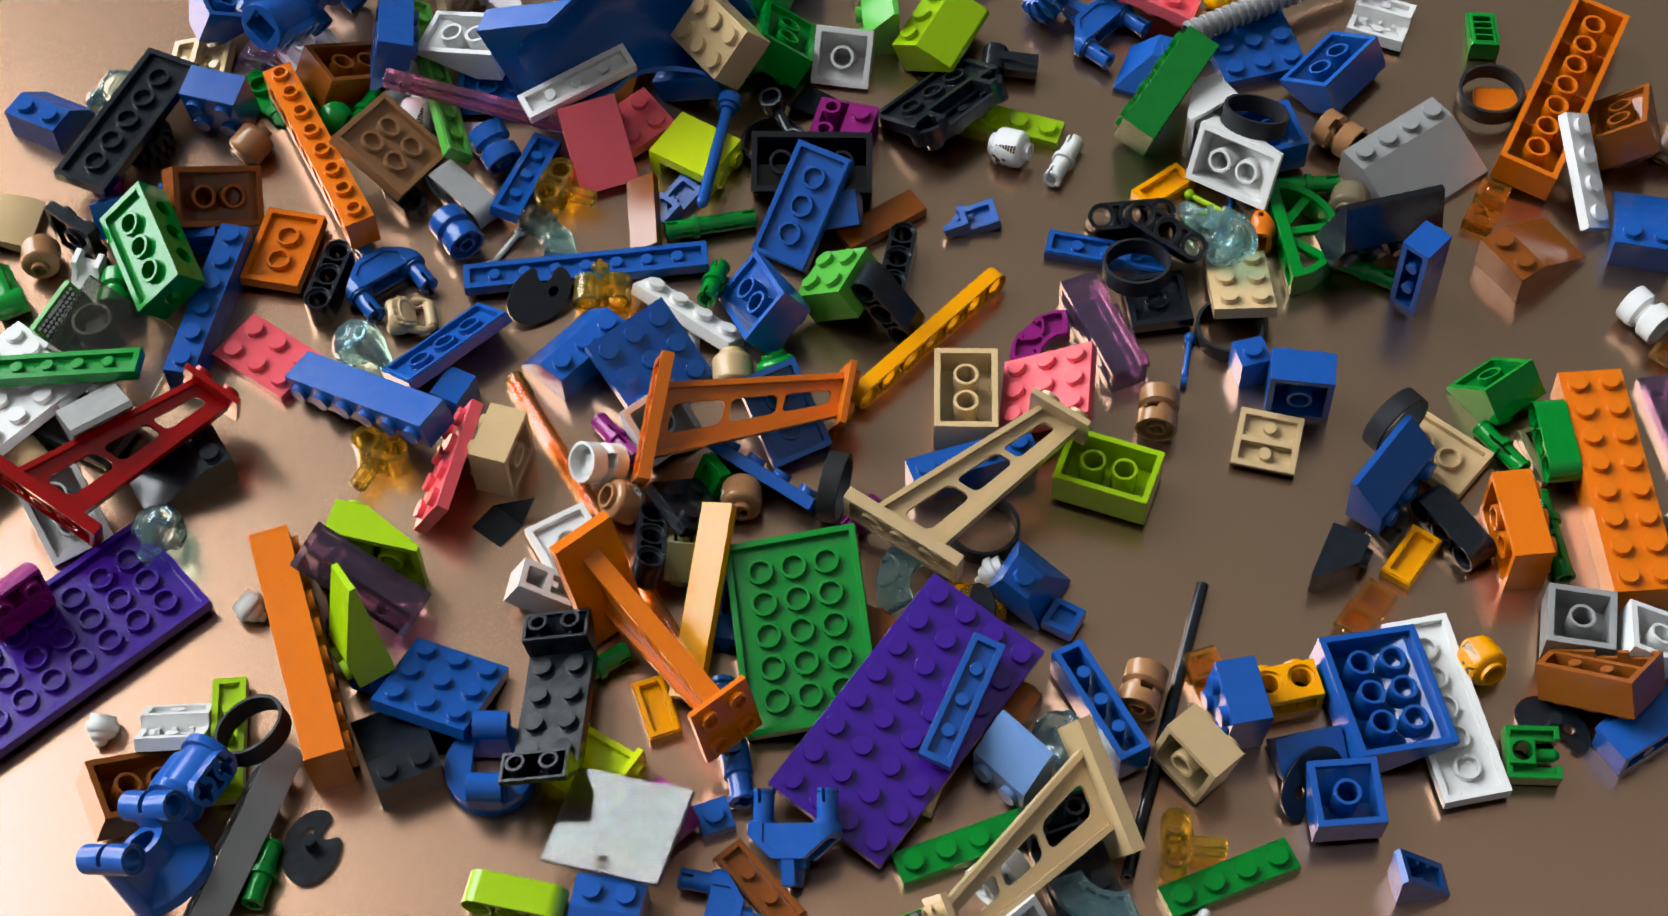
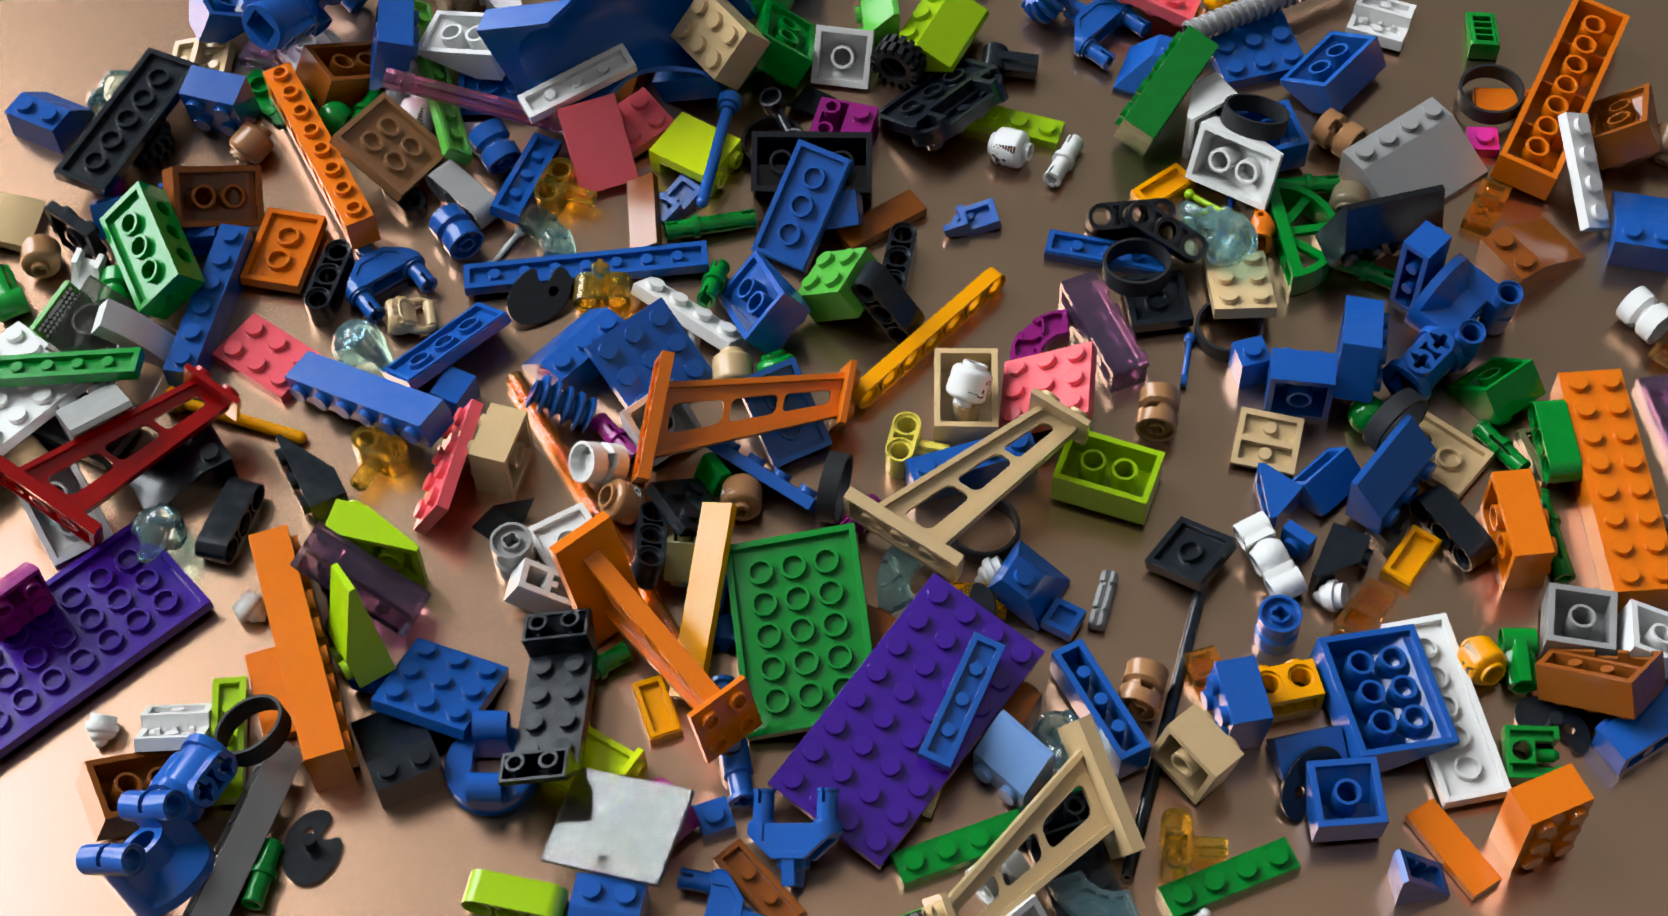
none -> white slope [91,298,175,369]
none -> light orange piece [166,386,307,444]
none -> black beam [195,476,265,565]
none -> orange tile [244,647,297,739]
none -> black slope [274,434,349,524]
none -> light grey wheel [489,522,537,581]
none -> blue piece [524,374,597,434]
none -> black tyre [870,33,927,89]
none -> light yellow beam [885,412,950,479]
none -> white head [946,358,993,409]
none -> light grey axle [1088,570,1119,631]
none -> black plate [1144,516,1238,592]
none -> white piece [1232,511,1308,599]
none -> blue wheel [1253,595,1303,656]
none -> blue slope [1255,463,1303,532]
none -> blue plate [1280,519,1317,563]
none -> blue brick [1292,447,1361,517]
none -> white plate [1312,579,1349,613]
none -> blue brick [1333,295,1390,403]
none -> green piece [1347,396,1384,434]
none -> blue piece [1381,253,1524,400]
none -> orange tile [1404,798,1502,902]
none -> dark pink plate [1465,127,1500,157]
none -> orange brick [1489,763,1595,872]
none -> green piece [1497,627,1538,695]

